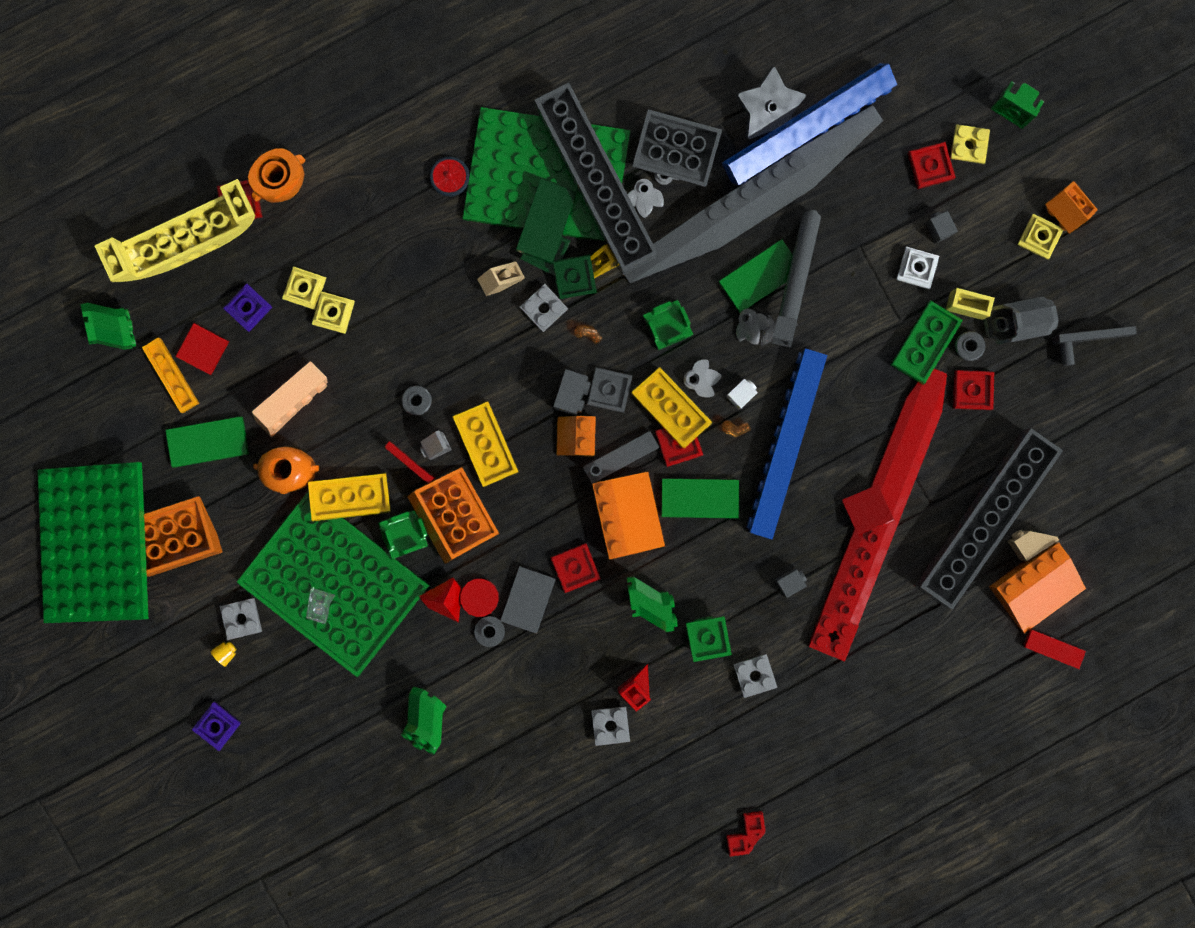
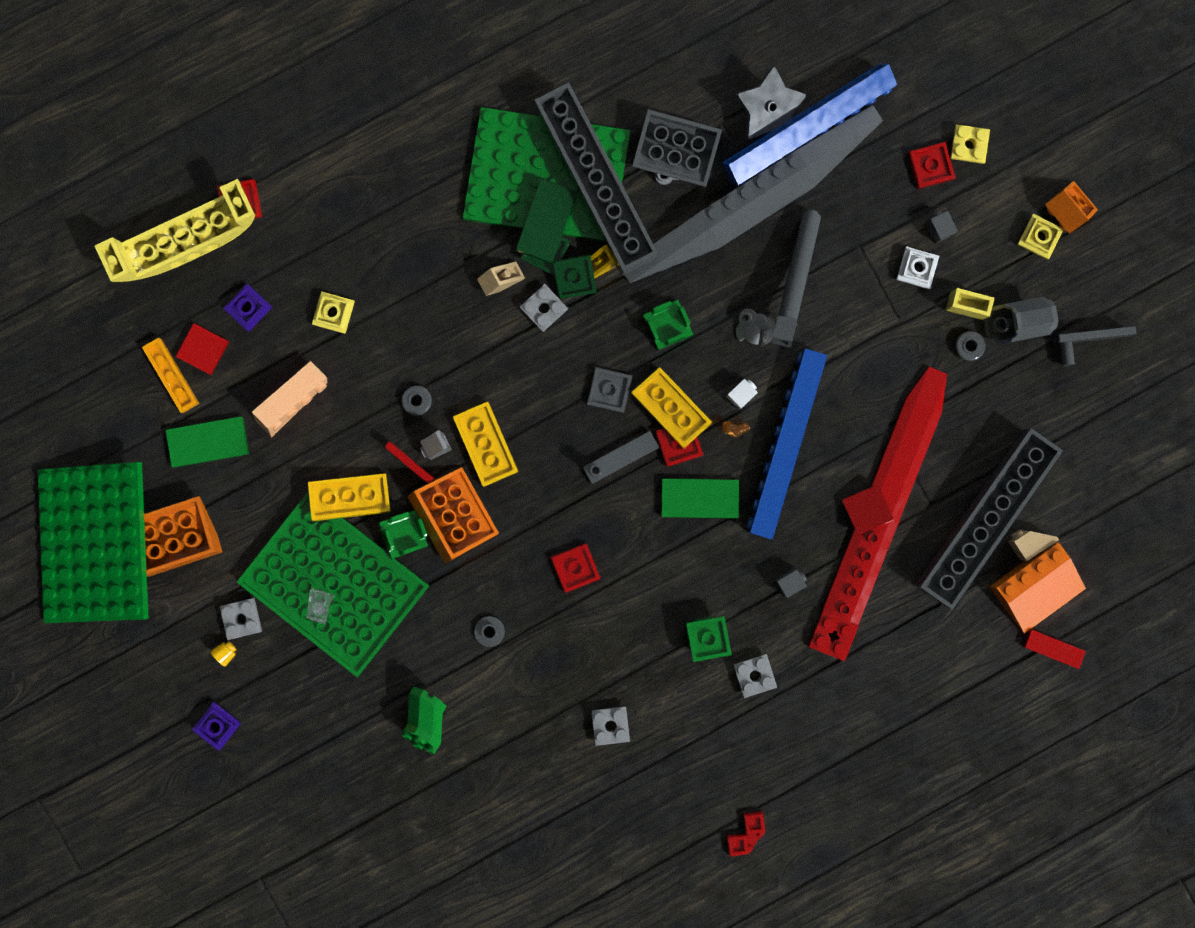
green brick [80,303,136,350] -> none
orange piece [248,148,305,203] -> none
orange piece [253,447,319,494] -> none
light yellow piece [282,267,326,310] -> none
red slope [420,577,462,623] -> none
red wheel [430,157,470,197] -> none
red tile [460,579,499,617] -> none
dark grey tile [501,566,556,634] -> none
dark grey brick [554,369,591,416] -> none
orange slope [557,416,596,456] -> none
clear orange arm [574,325,603,344] -> none
orange slope [592,472,665,559] -> none
red slope [618,664,651,712] -> none
light grey plate [627,179,664,218] -> none
green brick [627,577,678,632] -> none
light grey plate [683,360,721,398] -> none
green tile [718,240,793,313] -> none
green tile [891,300,963,385] -> none
red tile [953,370,994,410] -> none
green panel [991,81,1044,129] -> none

